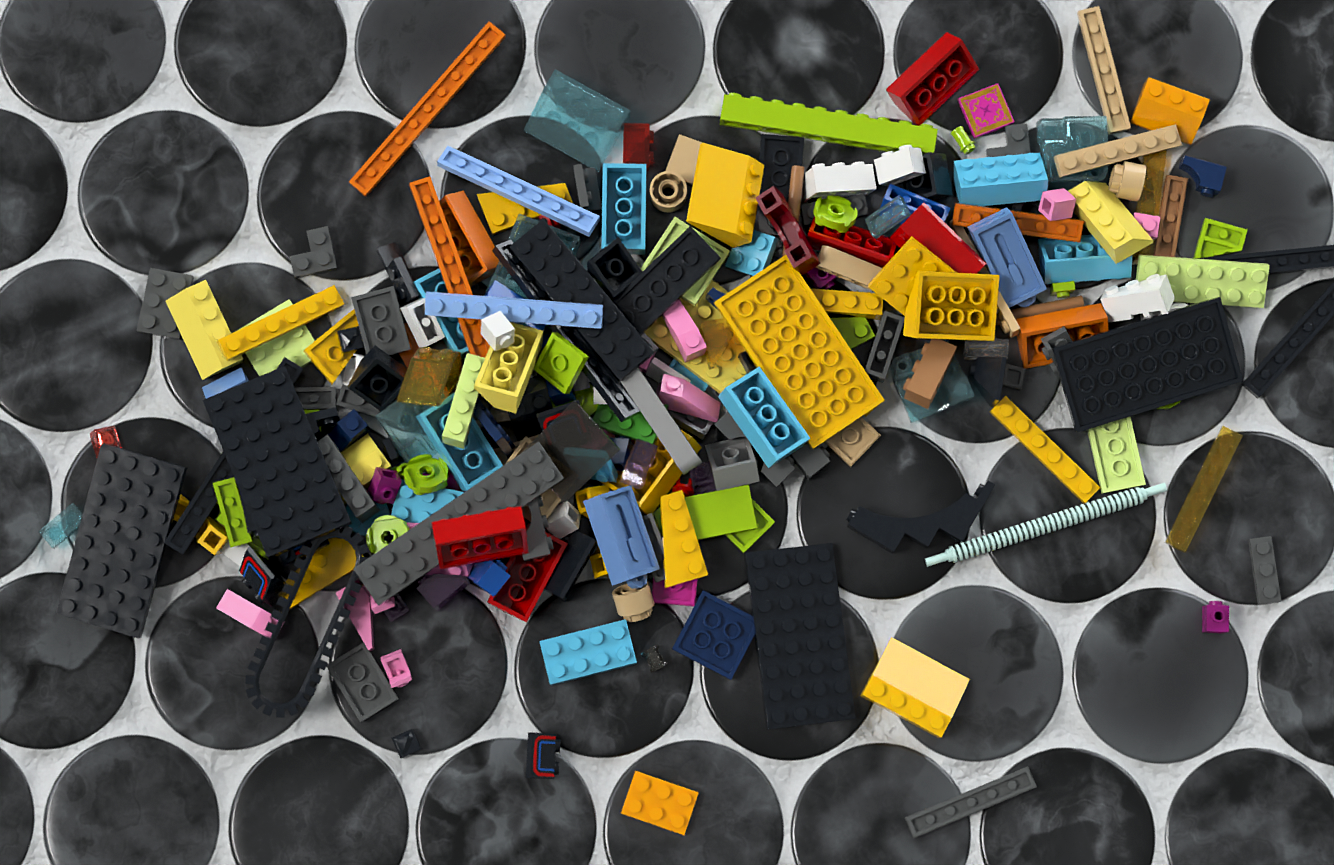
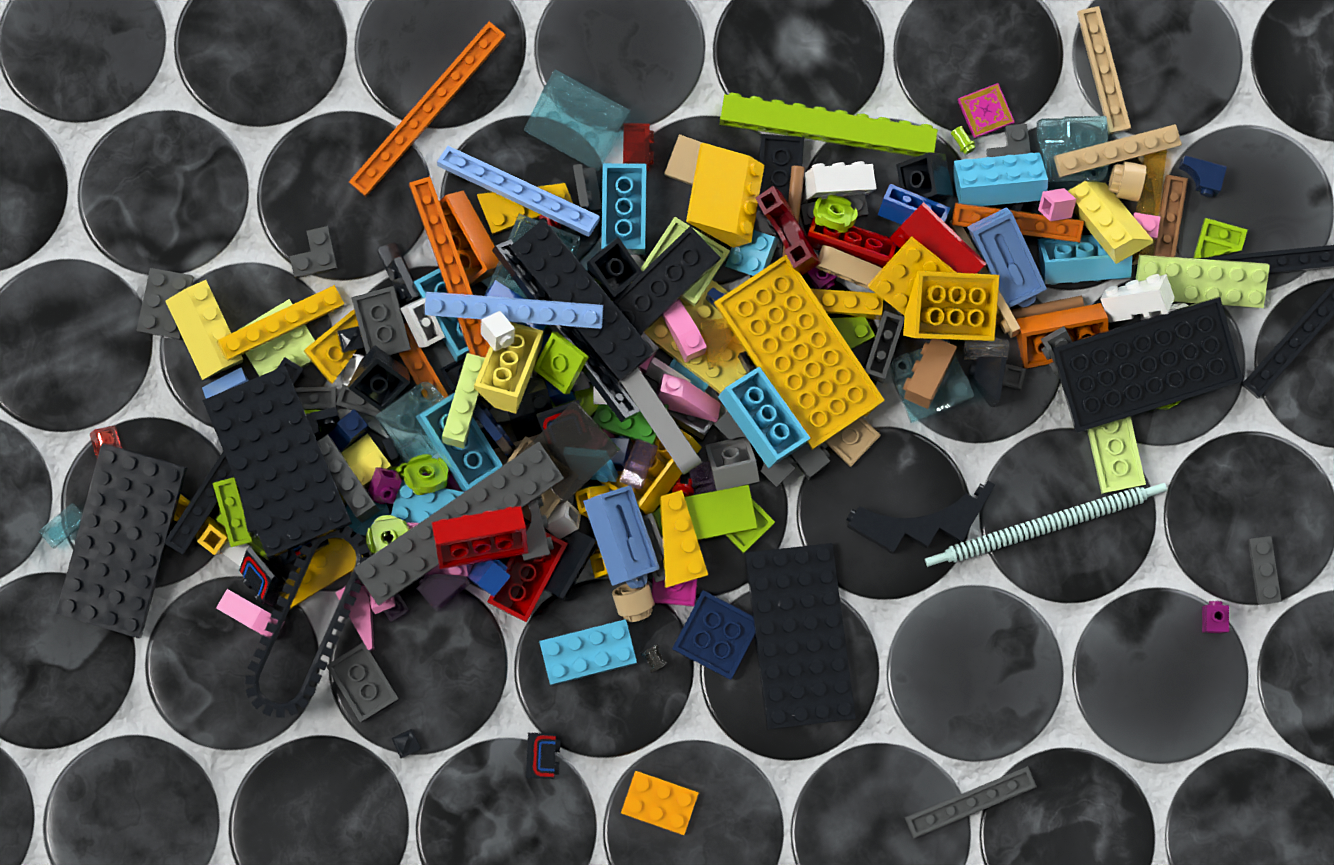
bright pink bracket [380,649,412,688] -> none
clear yellow slope [397,347,462,407] -> none
tan piece [650,171,687,212] -> none
yellow slope [860,637,970,738] -> none
clear light blue plate [865,195,911,239] -> none
white brick [874,145,926,186] -> none
red slope [886,32,979,126] -> none
yellow plate [990,396,1101,504] -> none
lime plate [1049,281,1075,299] -> none
light orange slope [1130,77,1210,145] -> none
clear yellow plate [1164,426,1243,553] -> none

